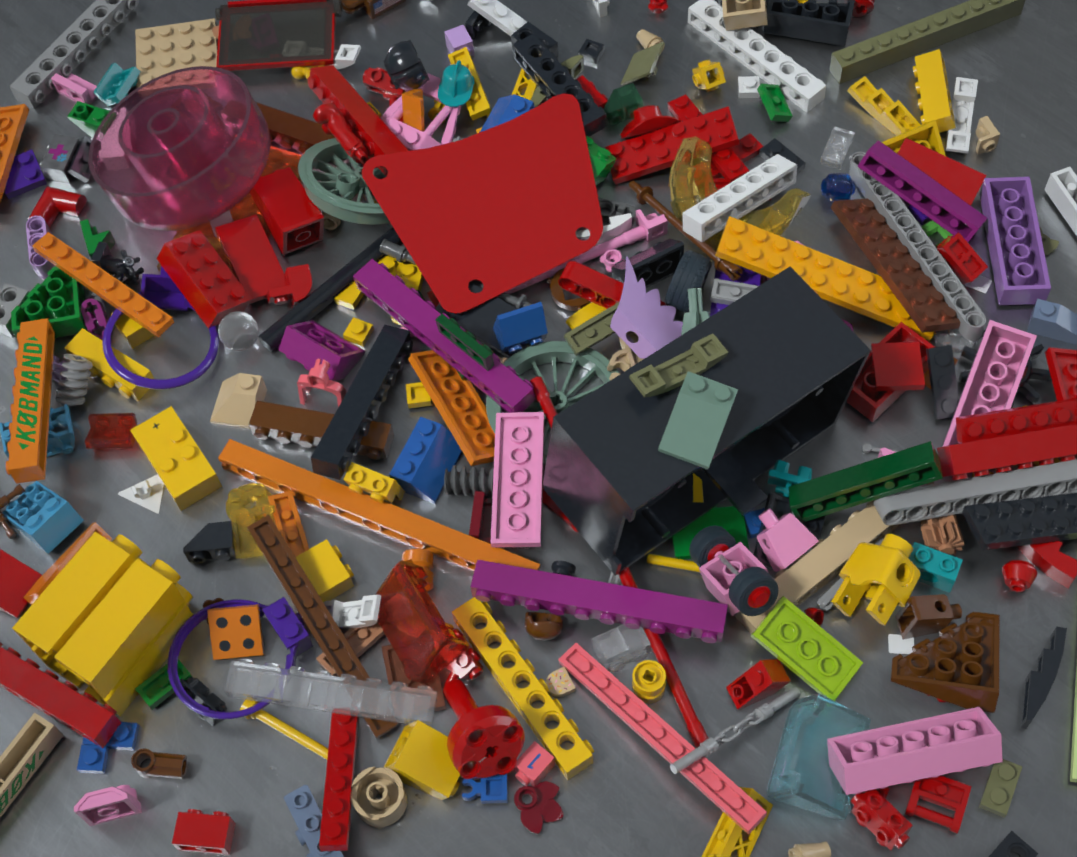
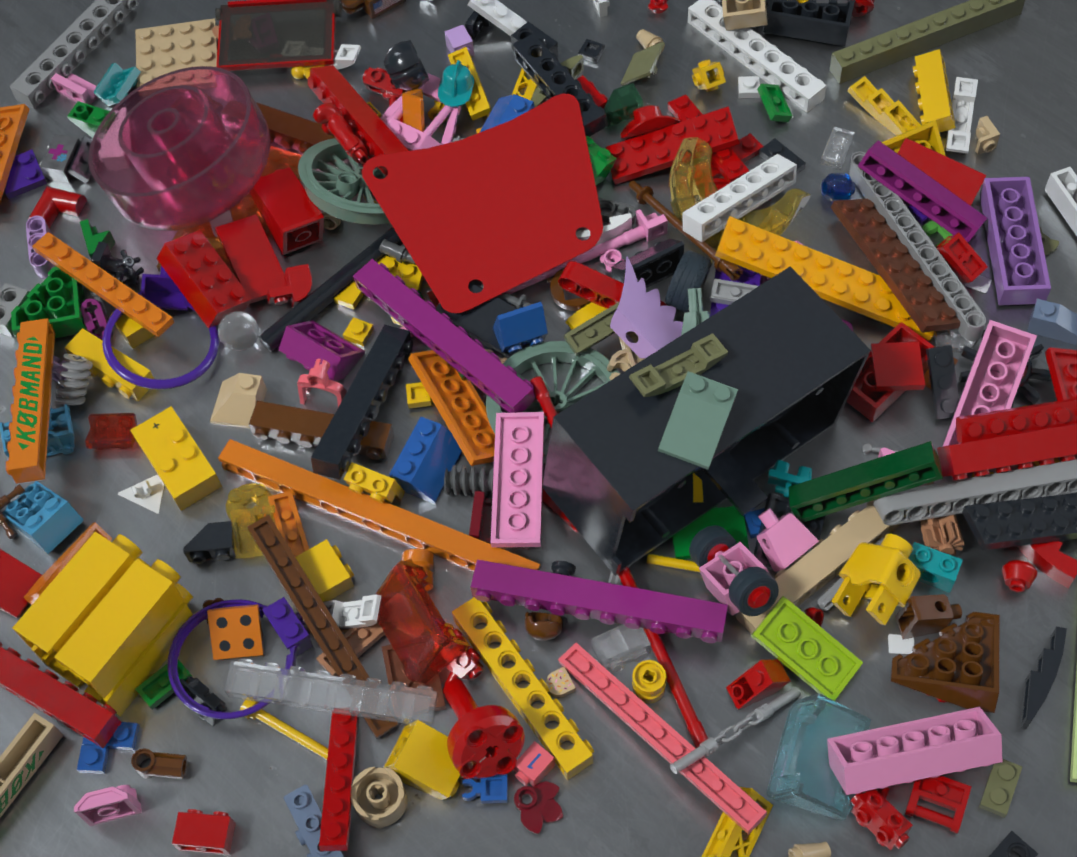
dark green plate [435,314,494,371] -> none

